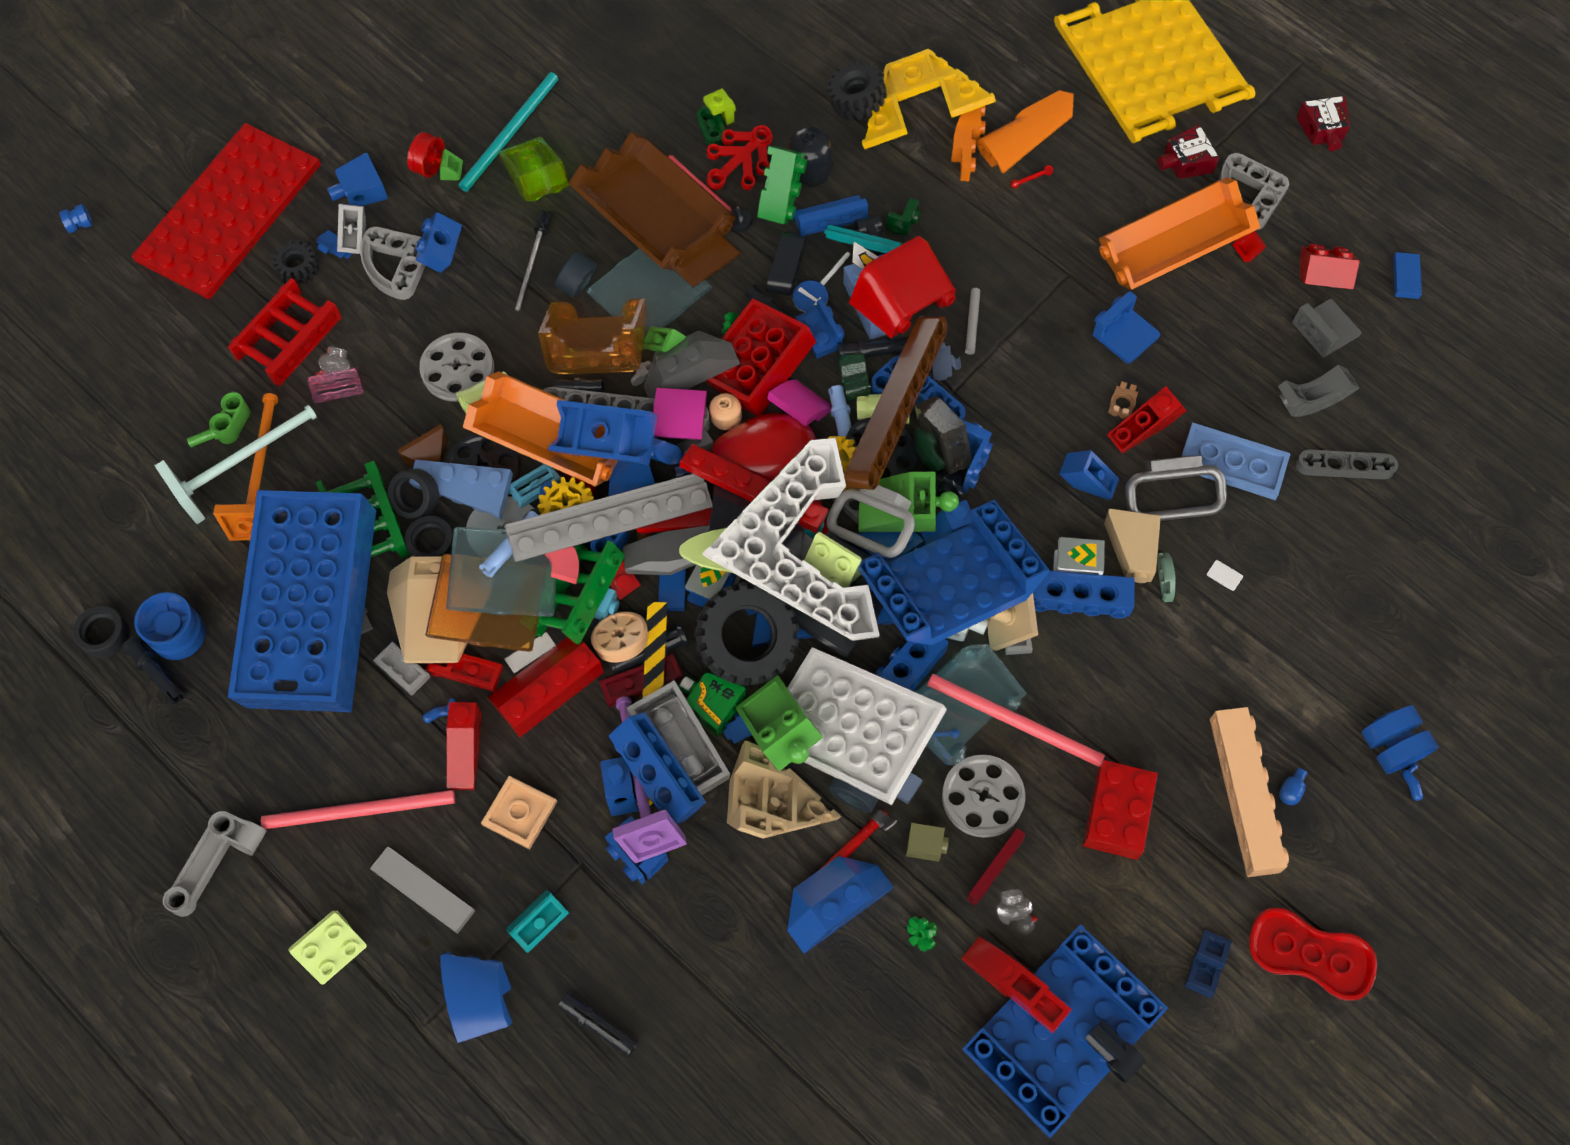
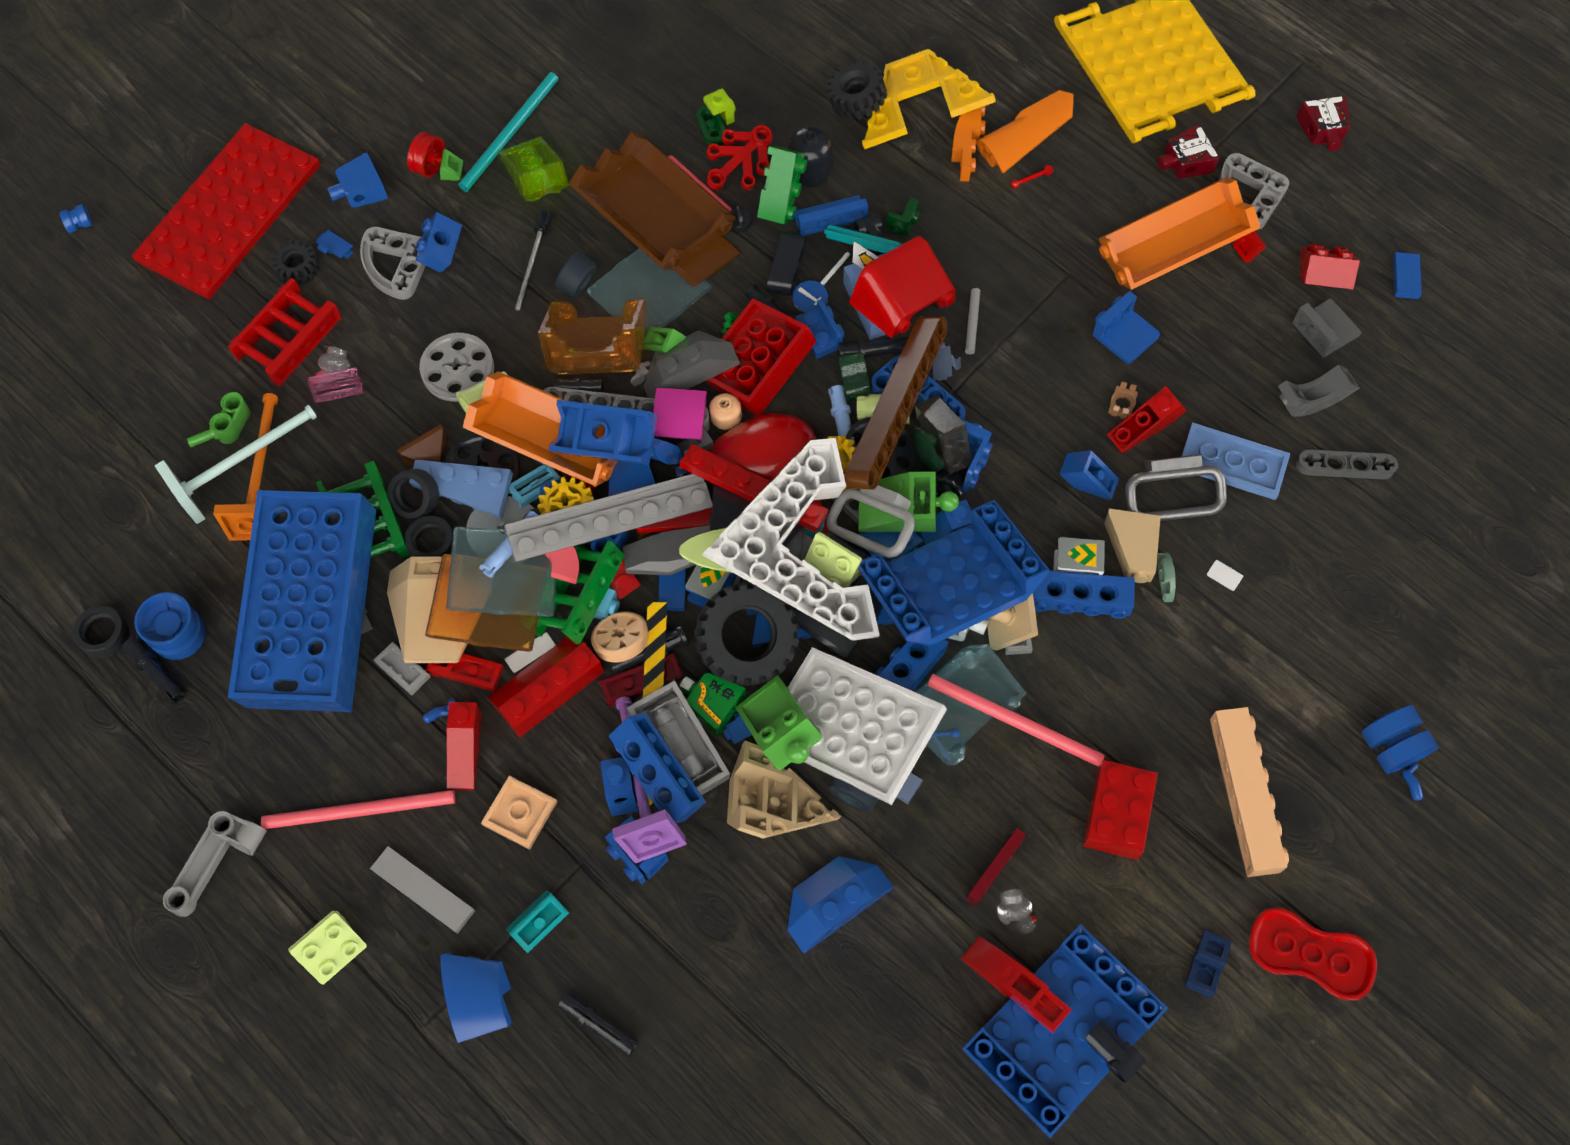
light grey slope [337,204,366,254] -> none
dark pink slope [767,379,832,427] -> none
red piece [820,809,897,869] -> none
olive brick [906,823,949,862] -> none
green plant [907,916,937,952] -> none
light grey wedge [942,755,1025,838] -> none
blue cylinder [1279,768,1307,805] -> none

